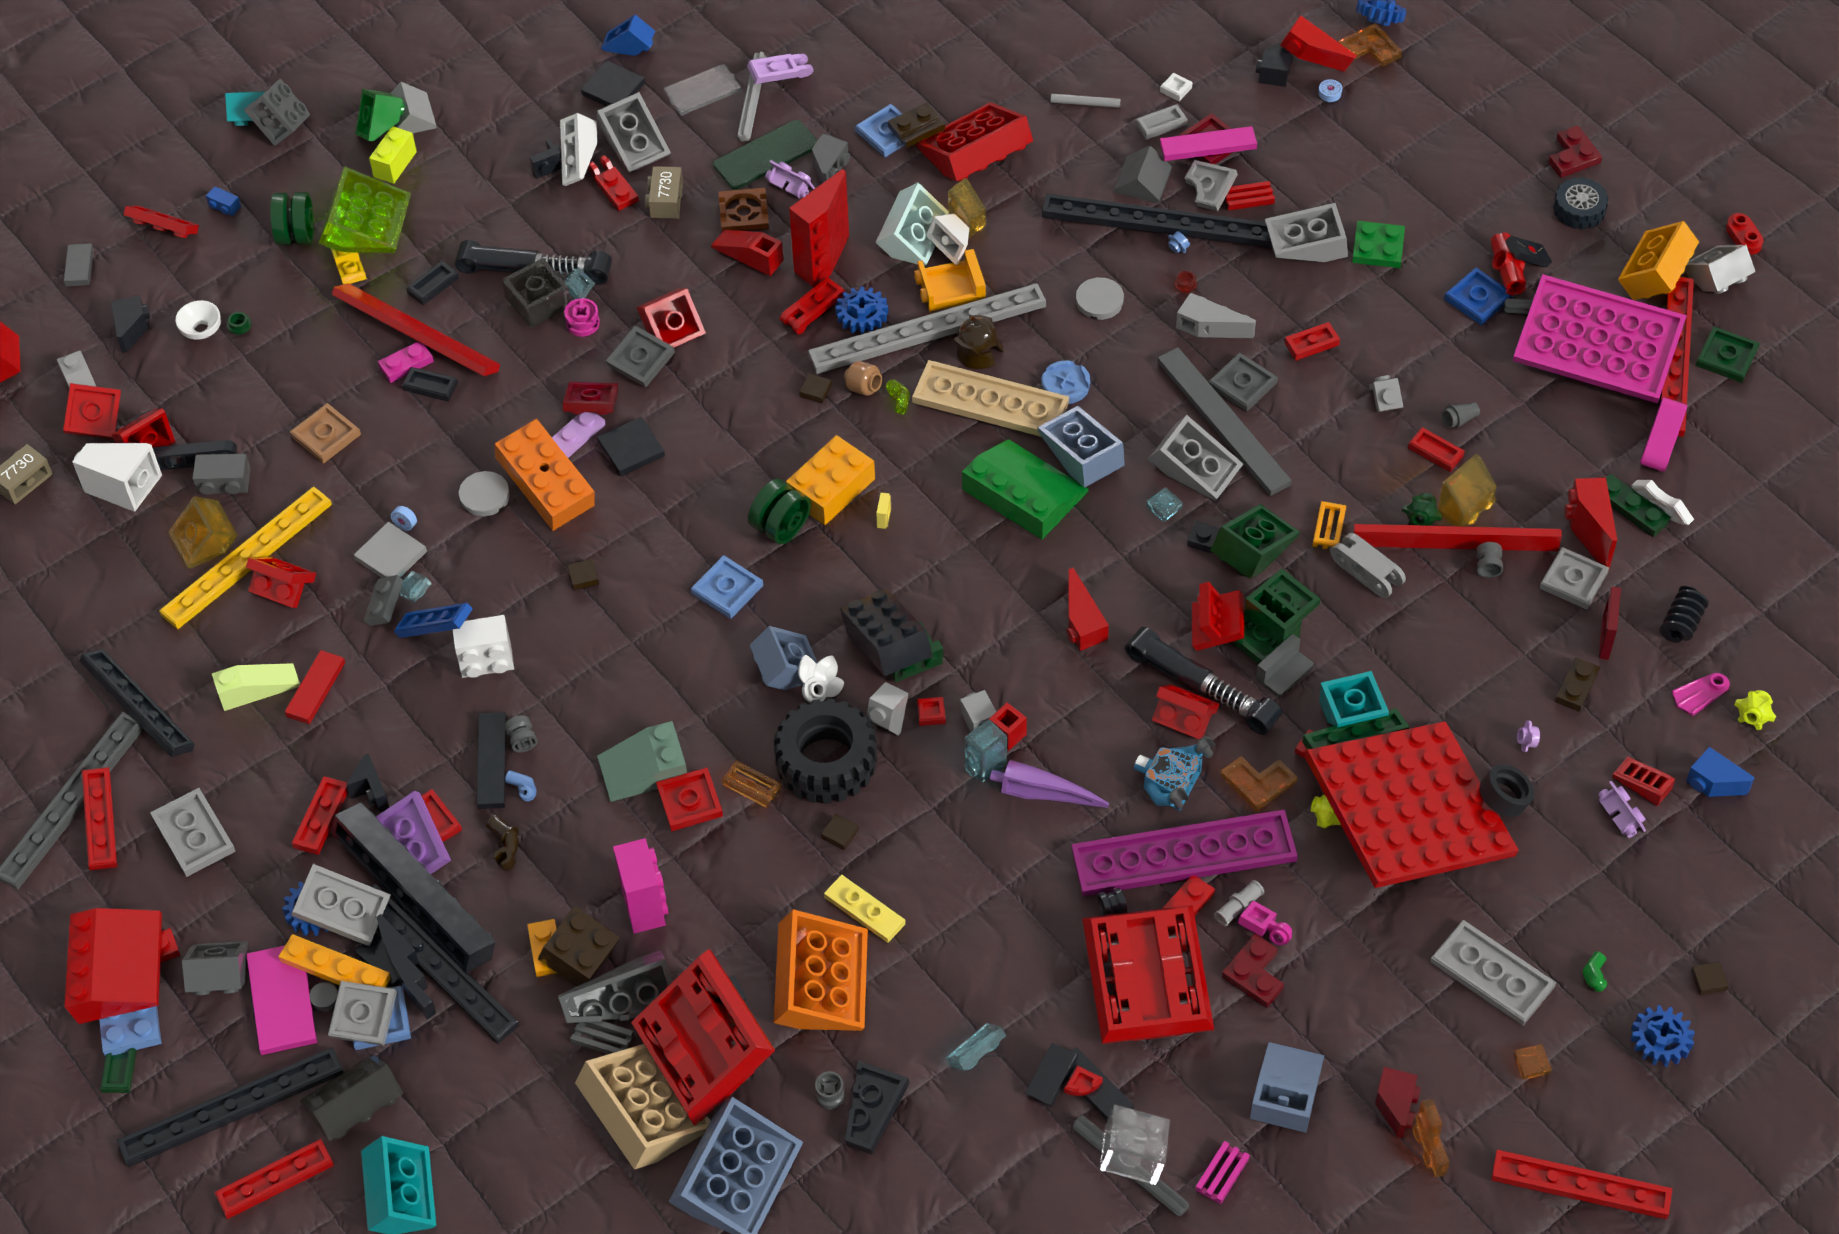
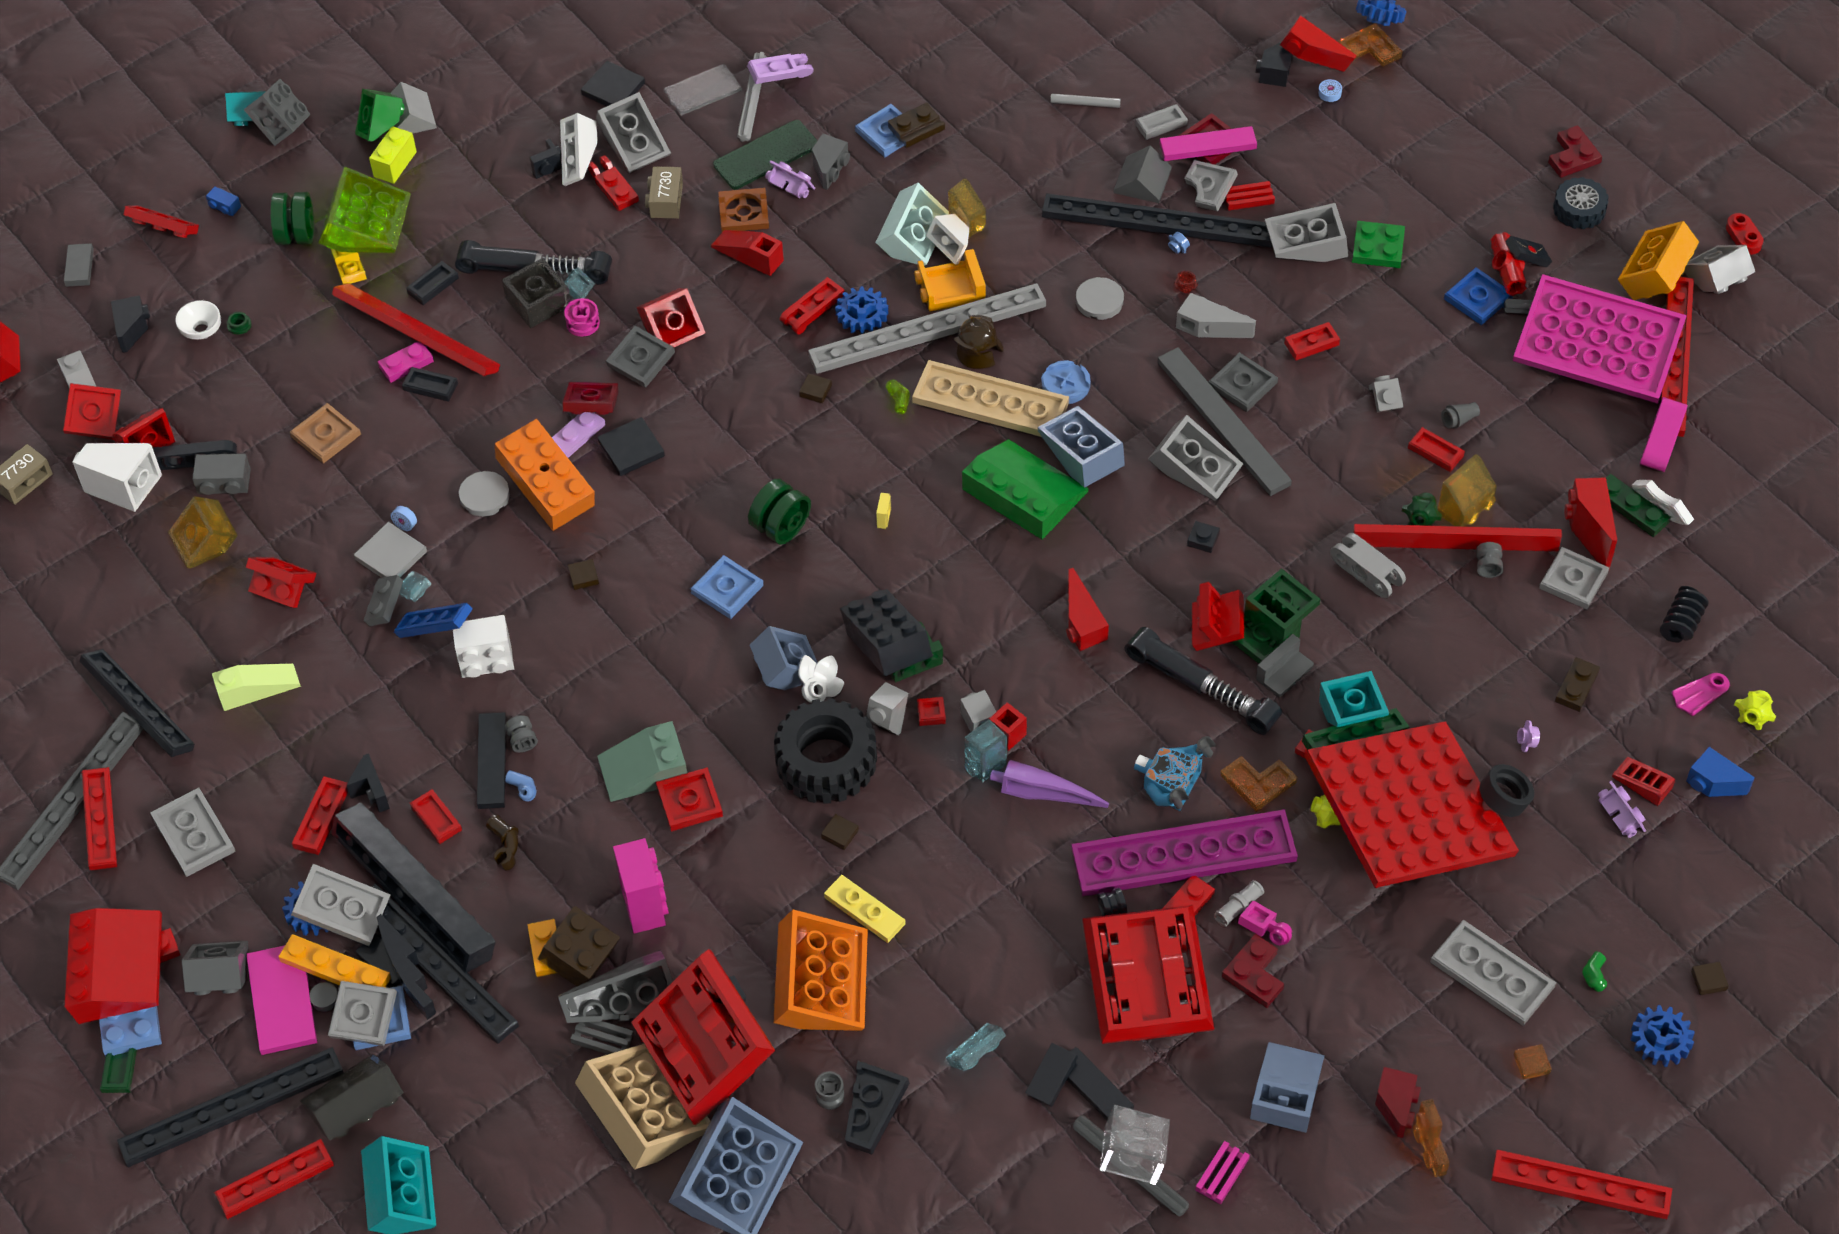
yellow tile [159,486,332,630] -> none
red tile [285,650,345,725] -> none
medium lavender wing [376,791,451,874] -> none
blue slope [601,14,655,56] -> none
clear orange tile [722,760,782,808] -> none
light orange brick [786,435,875,525] -> none
red slope [789,169,849,287] -> none
medium nougat head [844,361,882,396] -> none
red slope [915,102,1033,181] -> none
red tile [1064,1065,1103,1096] -> none
clear light blue plate [1147,487,1183,522] -> none
red bracket [1152,684,1220,740] -> none
white tile [1160,73,1192,102] -> none
dark green slope [1210,504,1300,579] -> none
light orange tile [1312,501,1346,549] -> none
dark red tile [1598,586,1621,660] -> none
dark green tile [1695,326,1760,383] -> none

